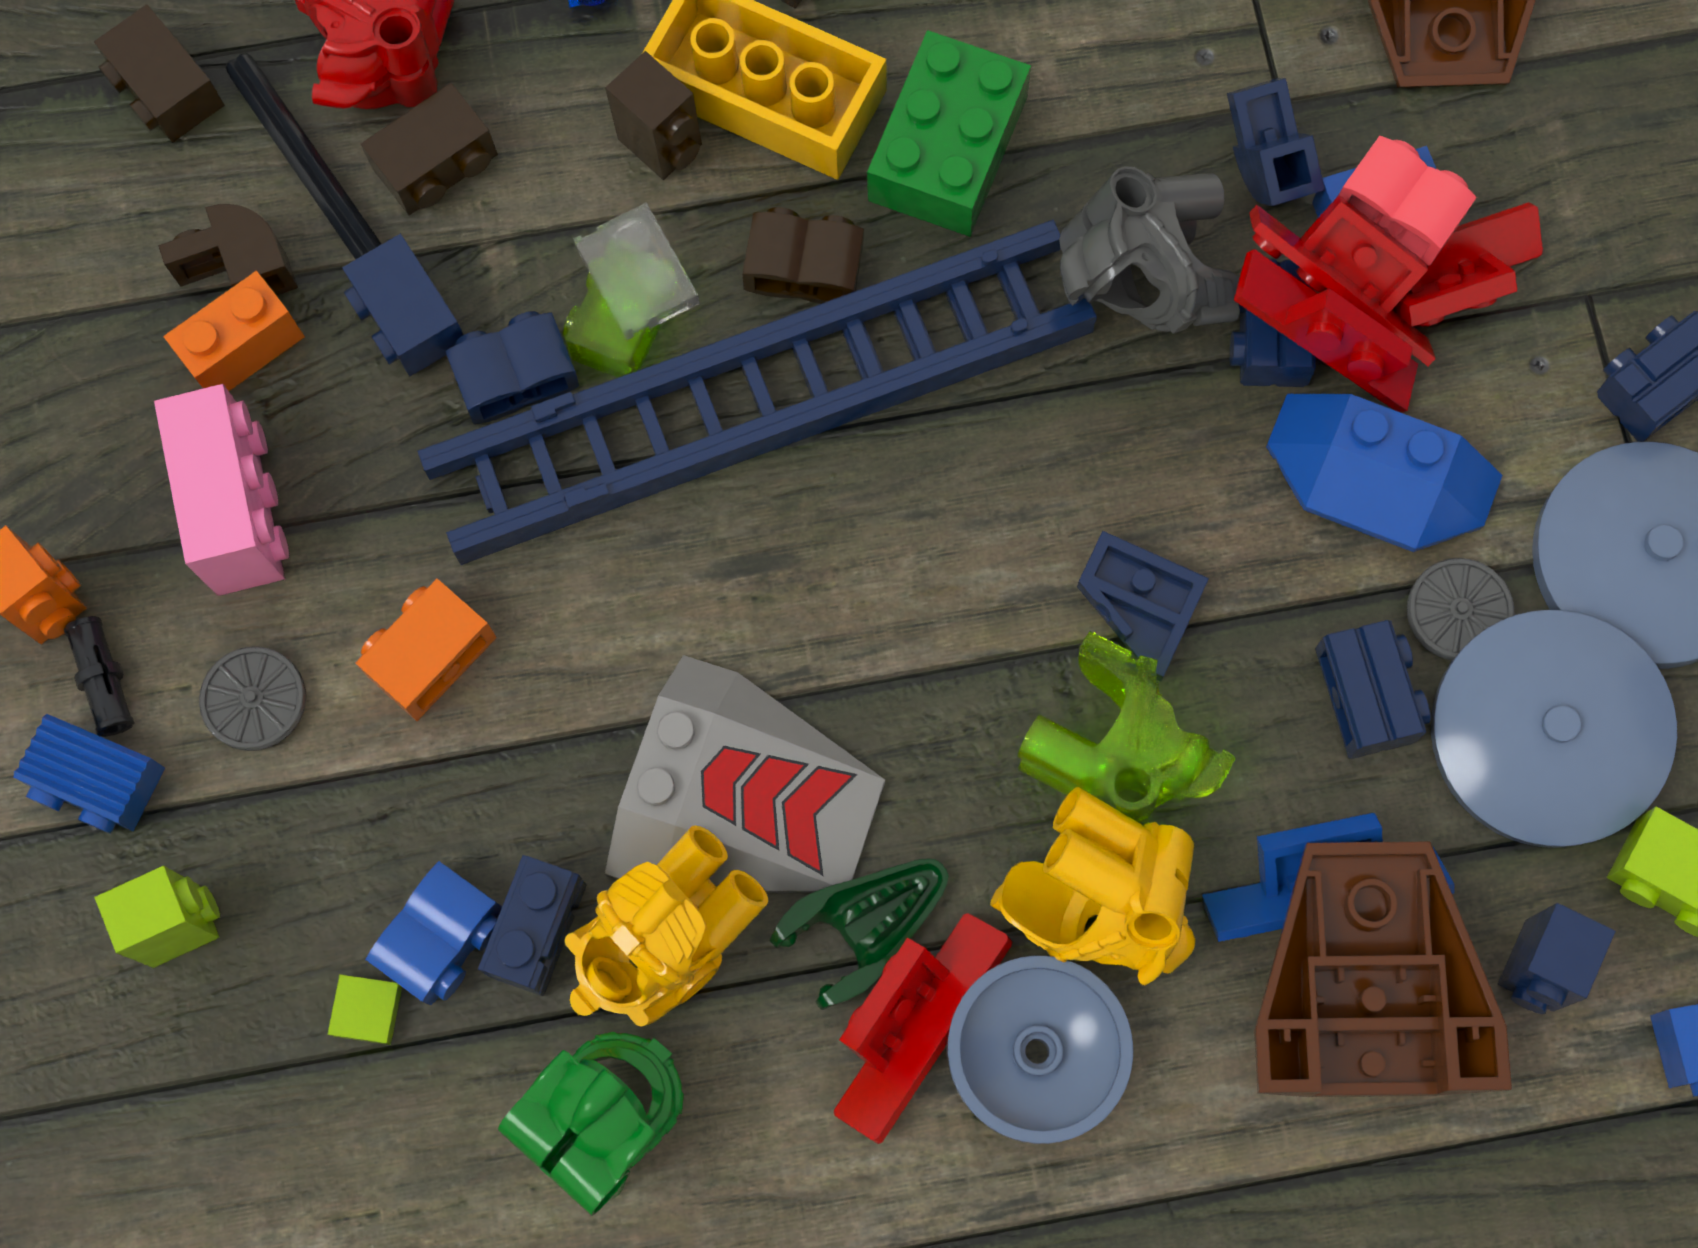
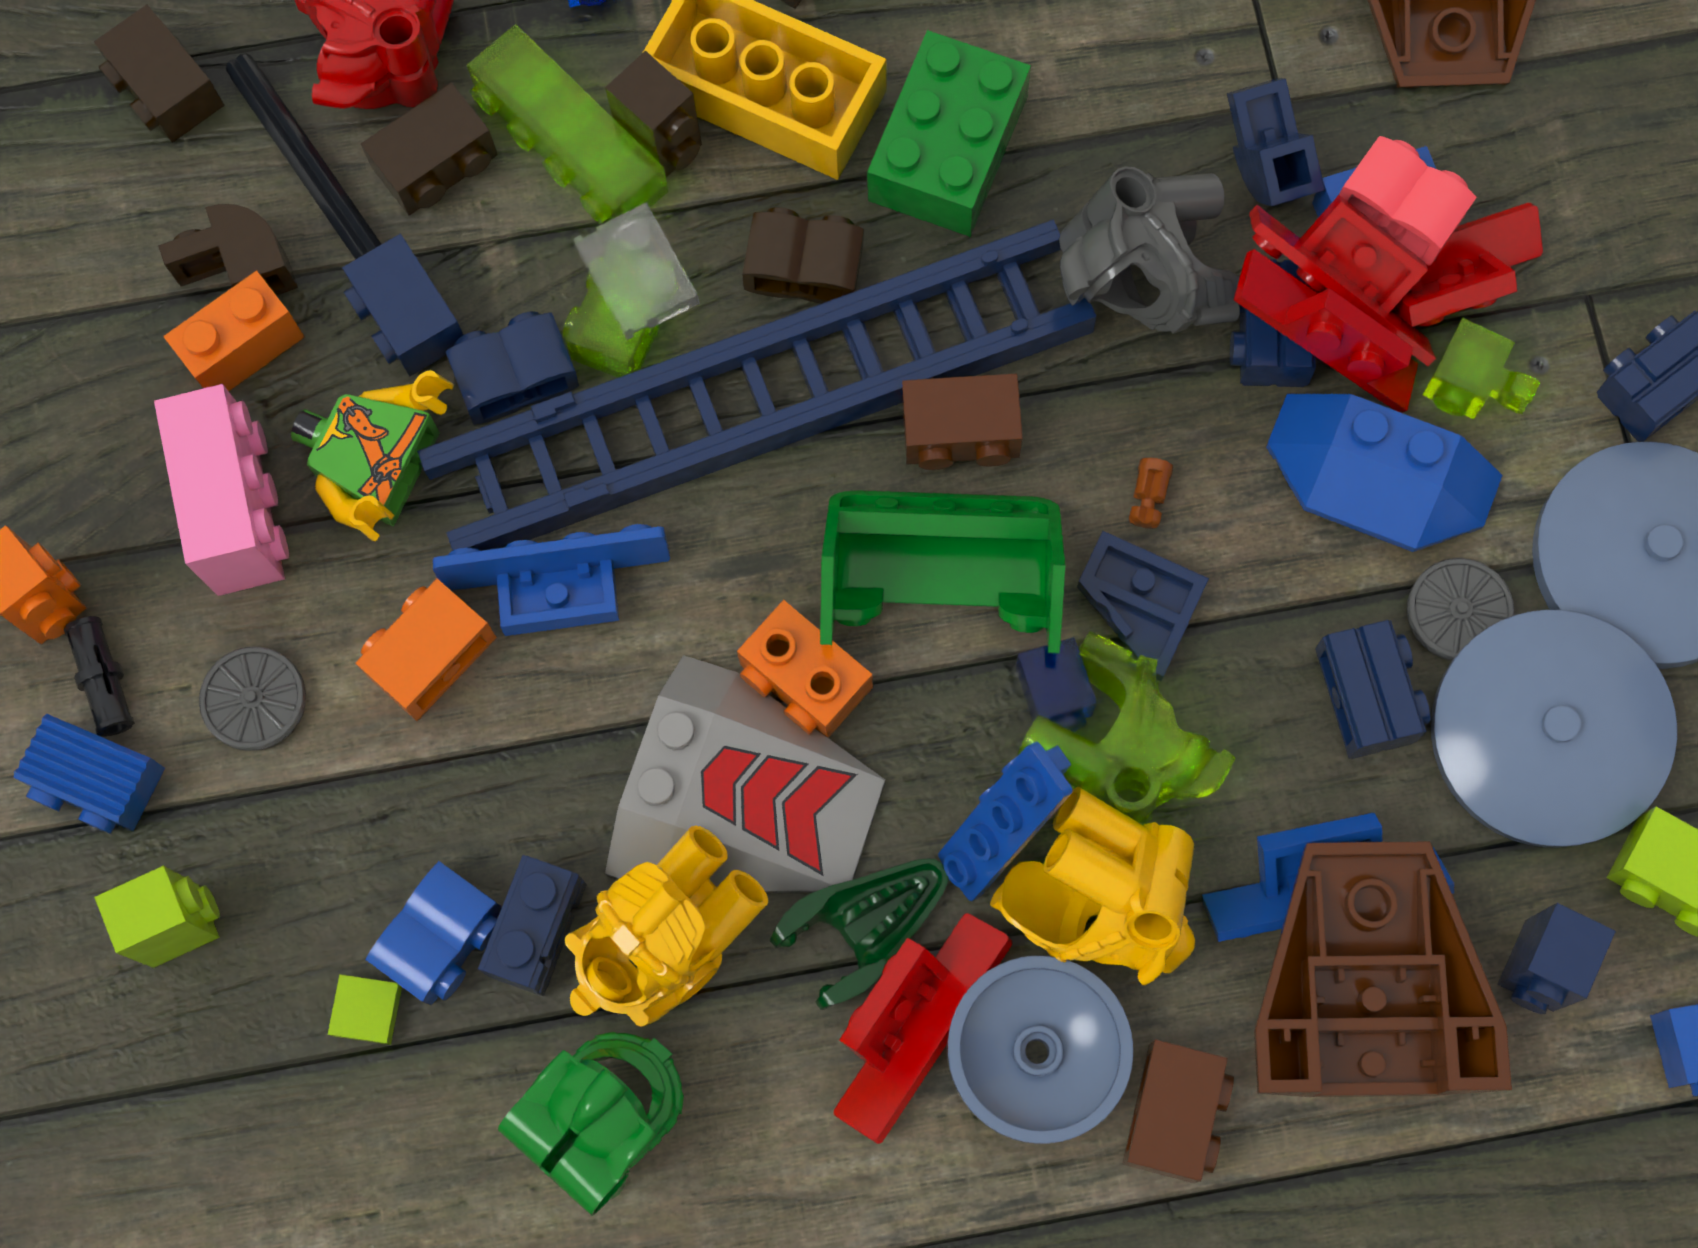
none -> torso [291,370,454,541]
none -> blue bracket [433,524,670,636]
none -> clear neon green brick [467,24,669,234]
none -> orange brick [737,600,873,738]
none -> green windscreen [820,490,1066,653]
none -> reddish brown brick [902,373,1023,470]
none -> blue bracket [938,741,1073,901]
none -> clear blue brick [1015,637,1097,735]
none -> reddish brown brick [1122,1039,1234,1183]
none -> dark orange piece [1129,458,1173,529]
none -> clear neon green brick [1422,318,1540,419]

